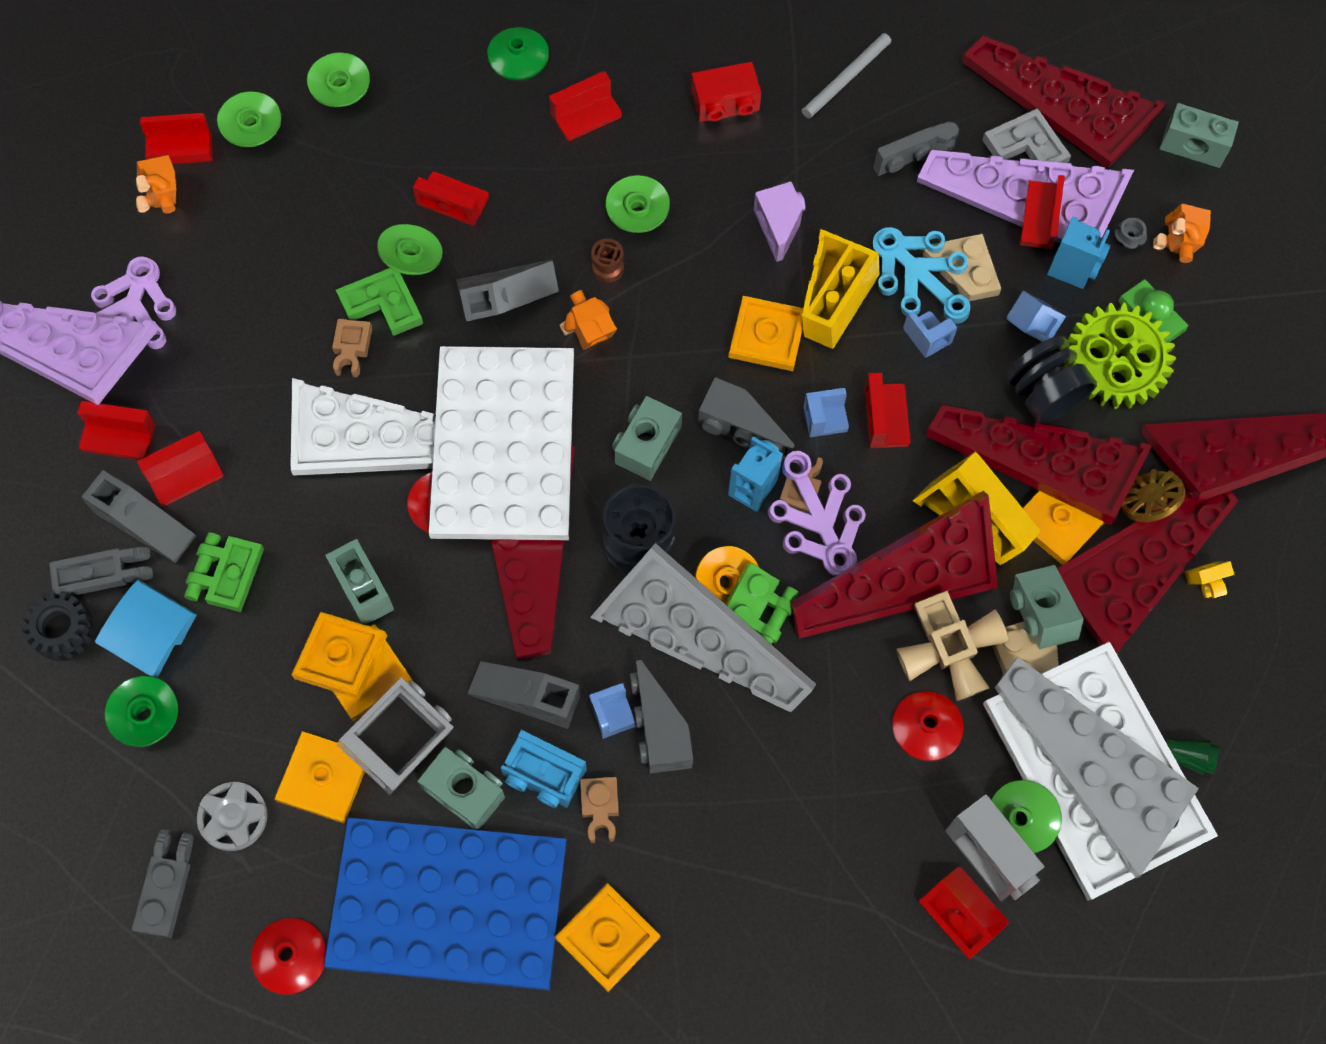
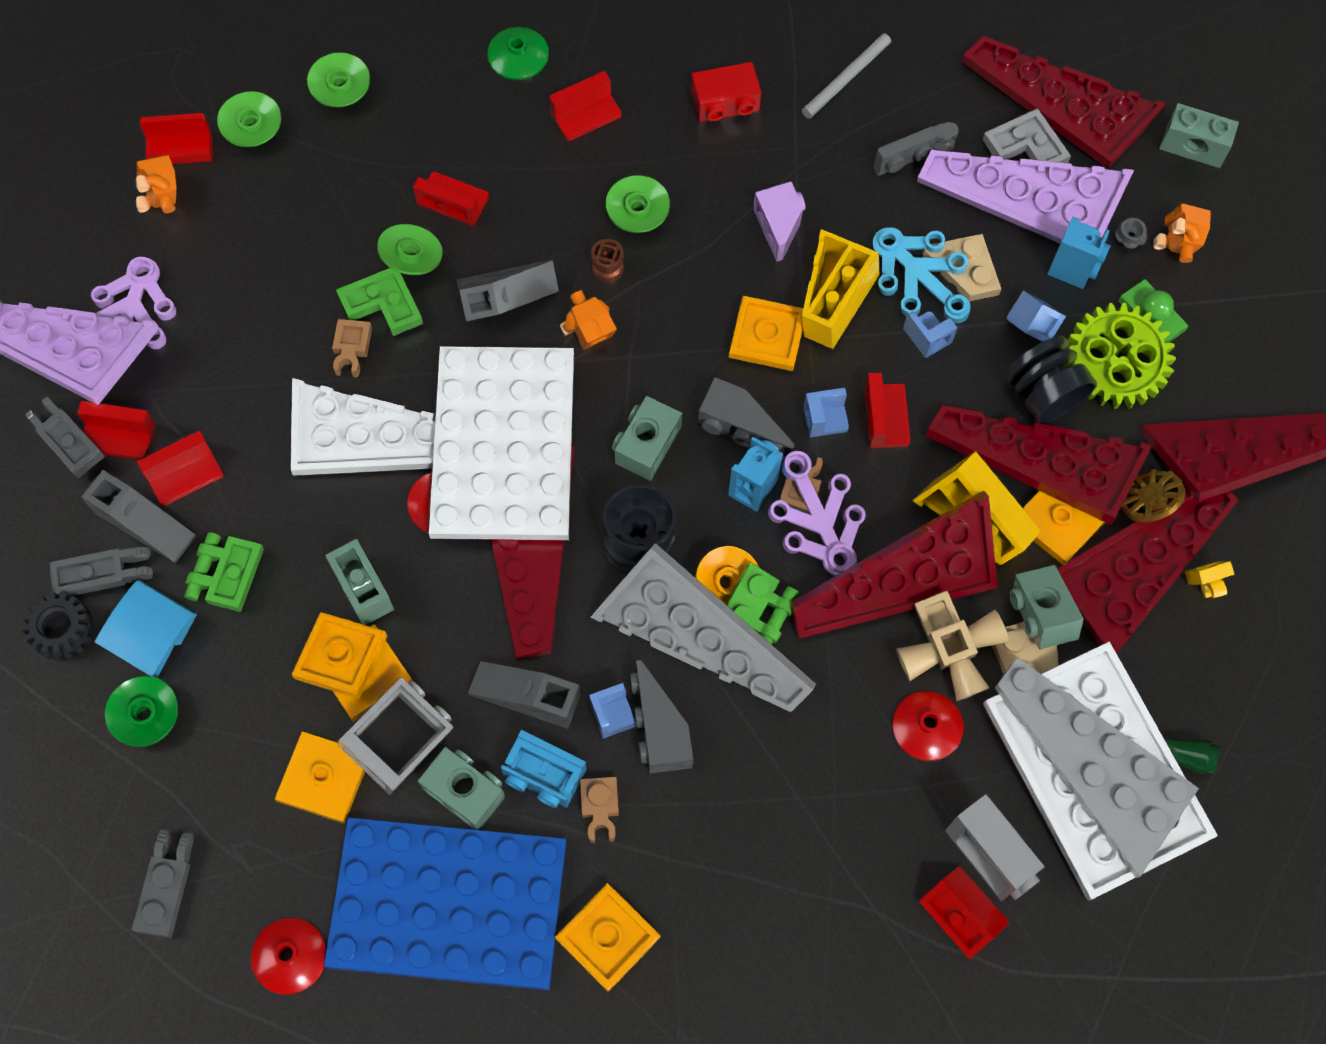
light grey wheel [197,782,267,851] -> none
bright green dish [991,780,1062,853] -> none
red panel [1020,175,1065,249] -> none
none -> dark grey hinge [25,396,105,479]

